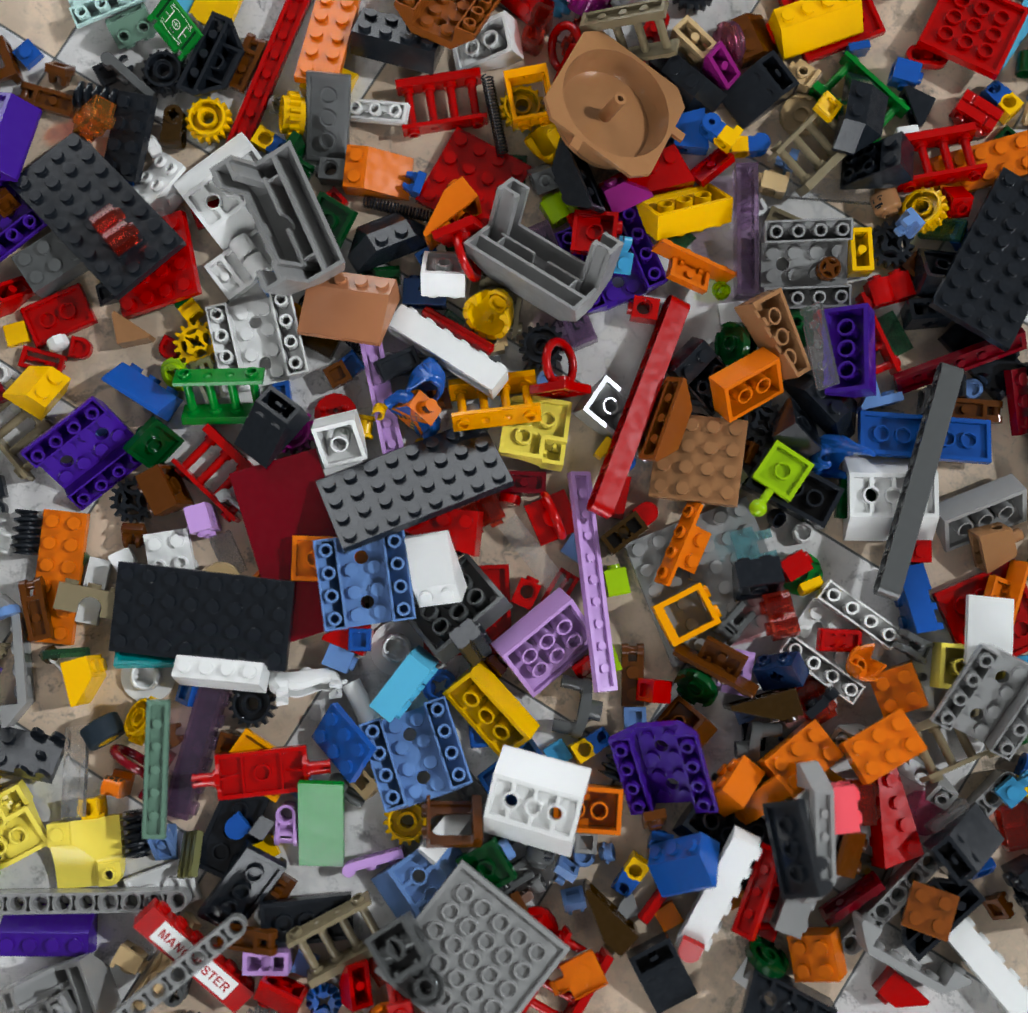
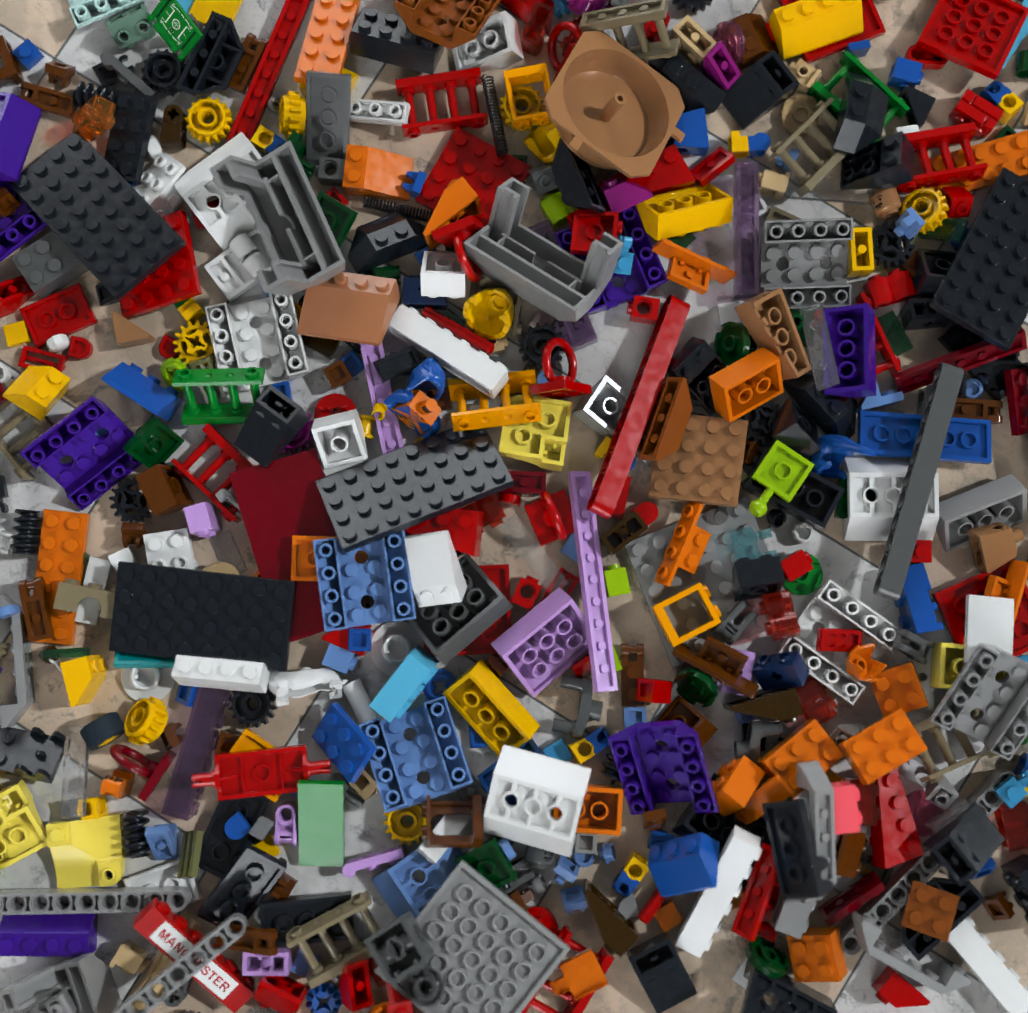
clear red brick [88,203,140,257] -> none
sand green tile [141,699,171,839] -> none
black brick [449,619,492,667] -> none
tile [678,935,705,963] -> none
leg [699,112,743,154] -> none
clear neon green hinge [711,281,731,300] -> none
yellow tile [797,576,824,596] -> none
black plate [803,686,840,720] -> none
yellow tile [812,90,843,123] -> none
reddish brown wheel [815,257,841,281] -> none

